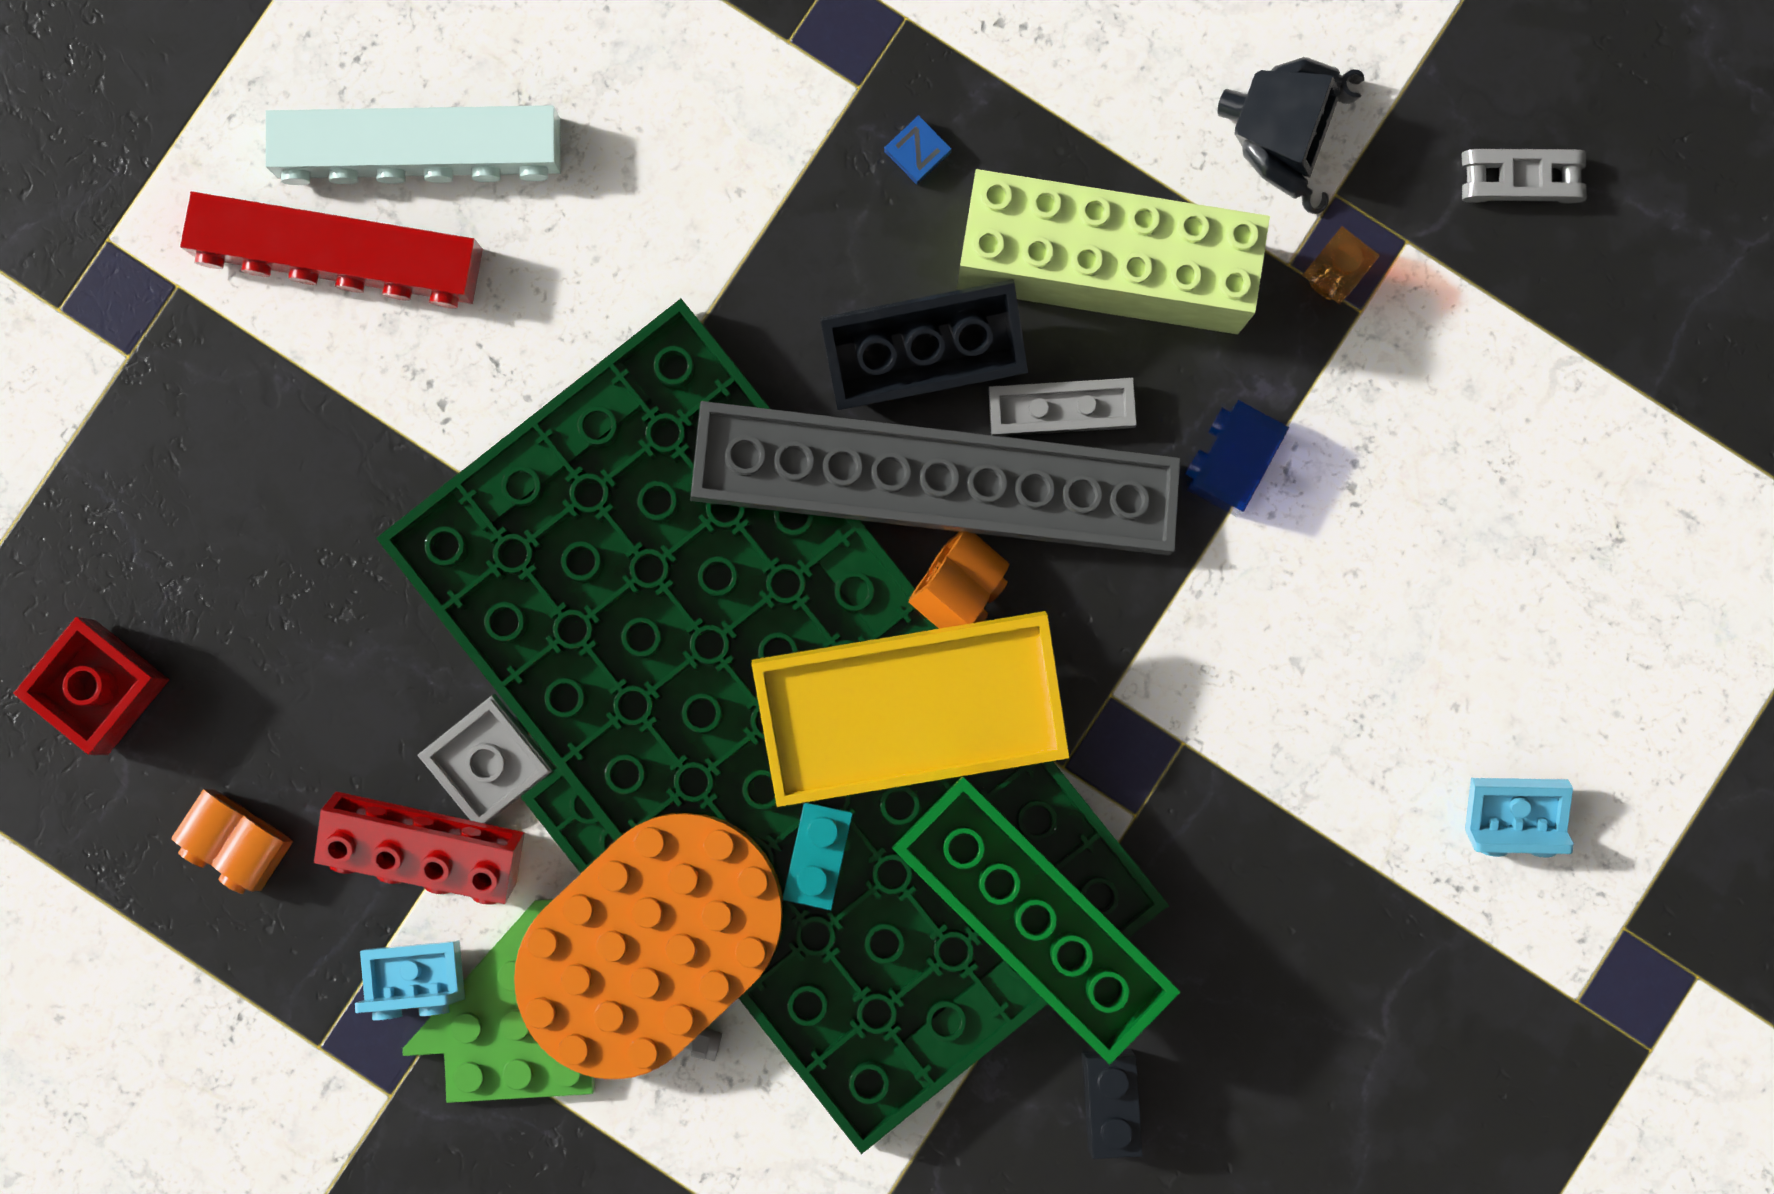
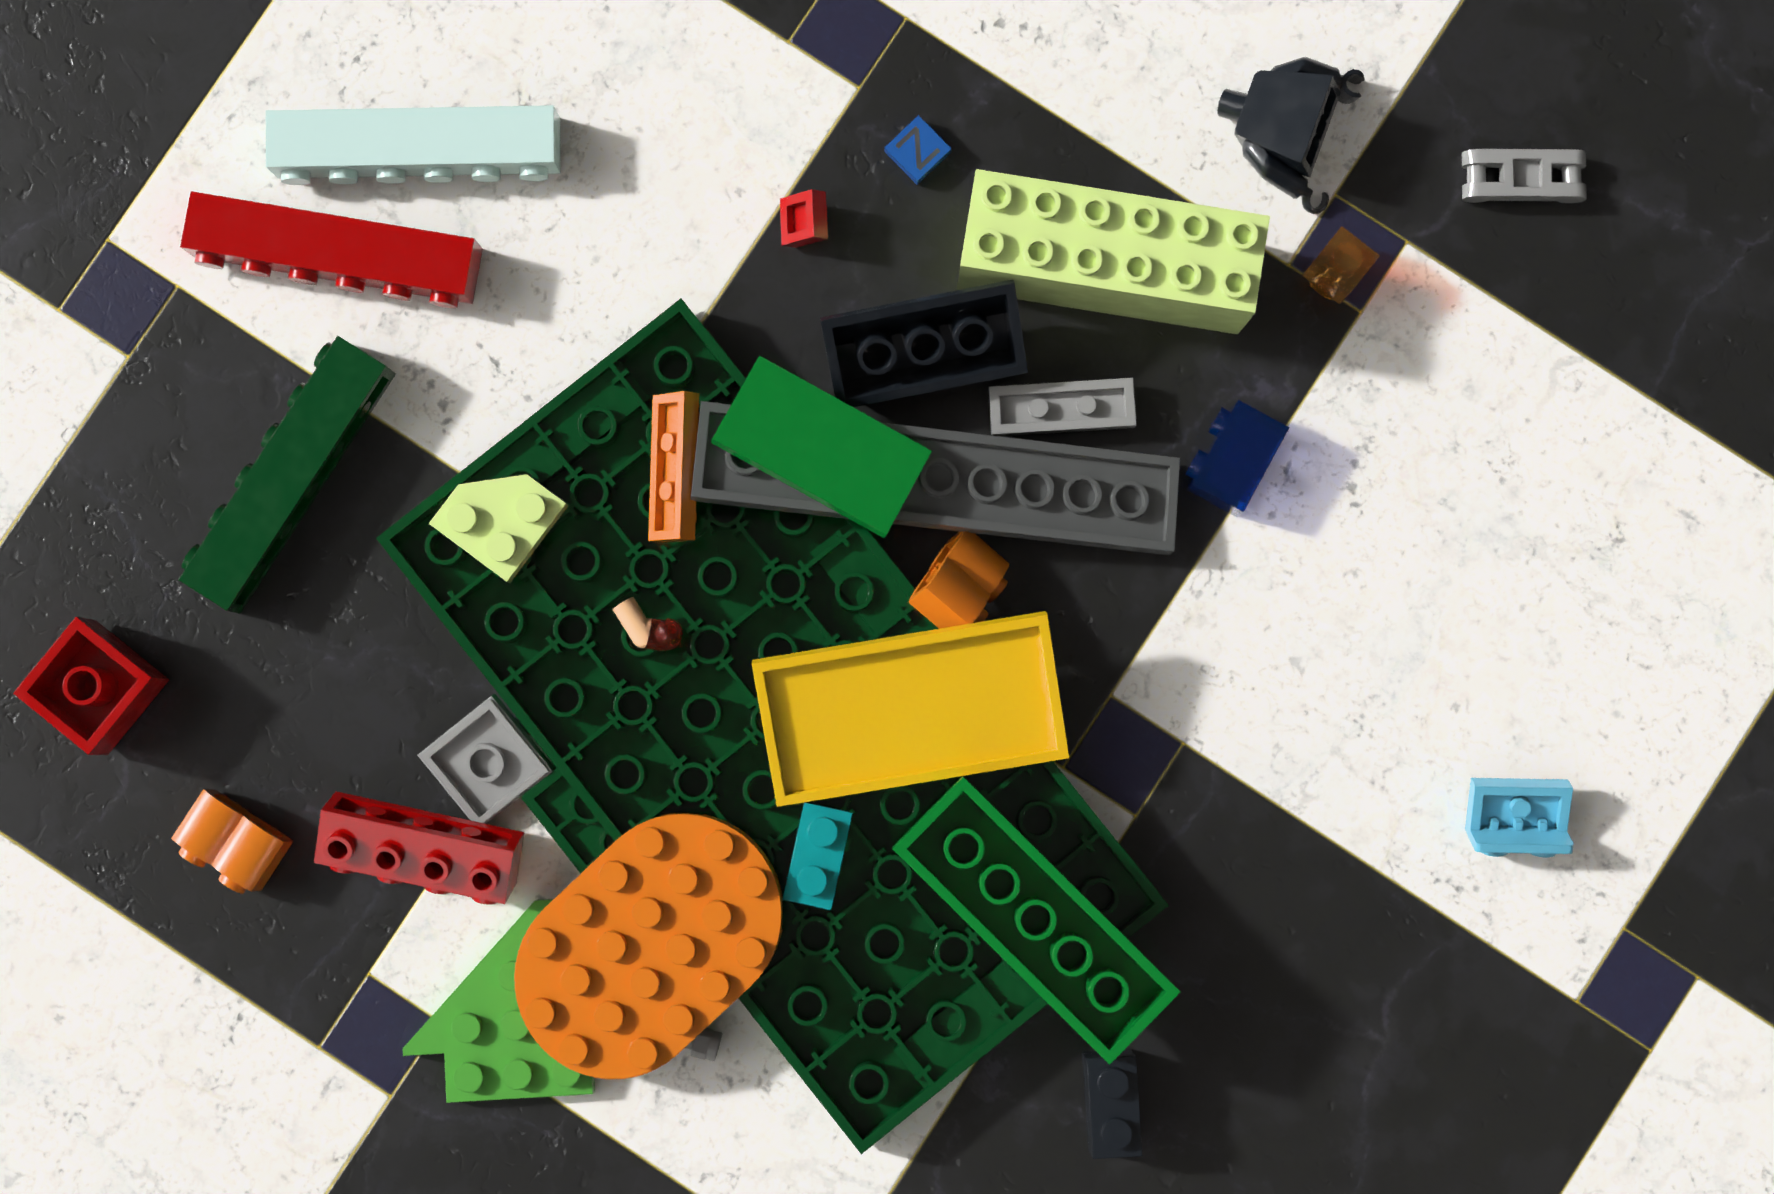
medium azure bracket [355,940,465,1020] -> none
none -> dark green brick [178,335,396,614]
none -> yellowish green plate [429,474,569,583]
none -> arm [613,597,683,652]
none -> orange plate [648,391,699,543]
none -> green tile [711,356,932,538]
none -> red plate [780,189,828,248]

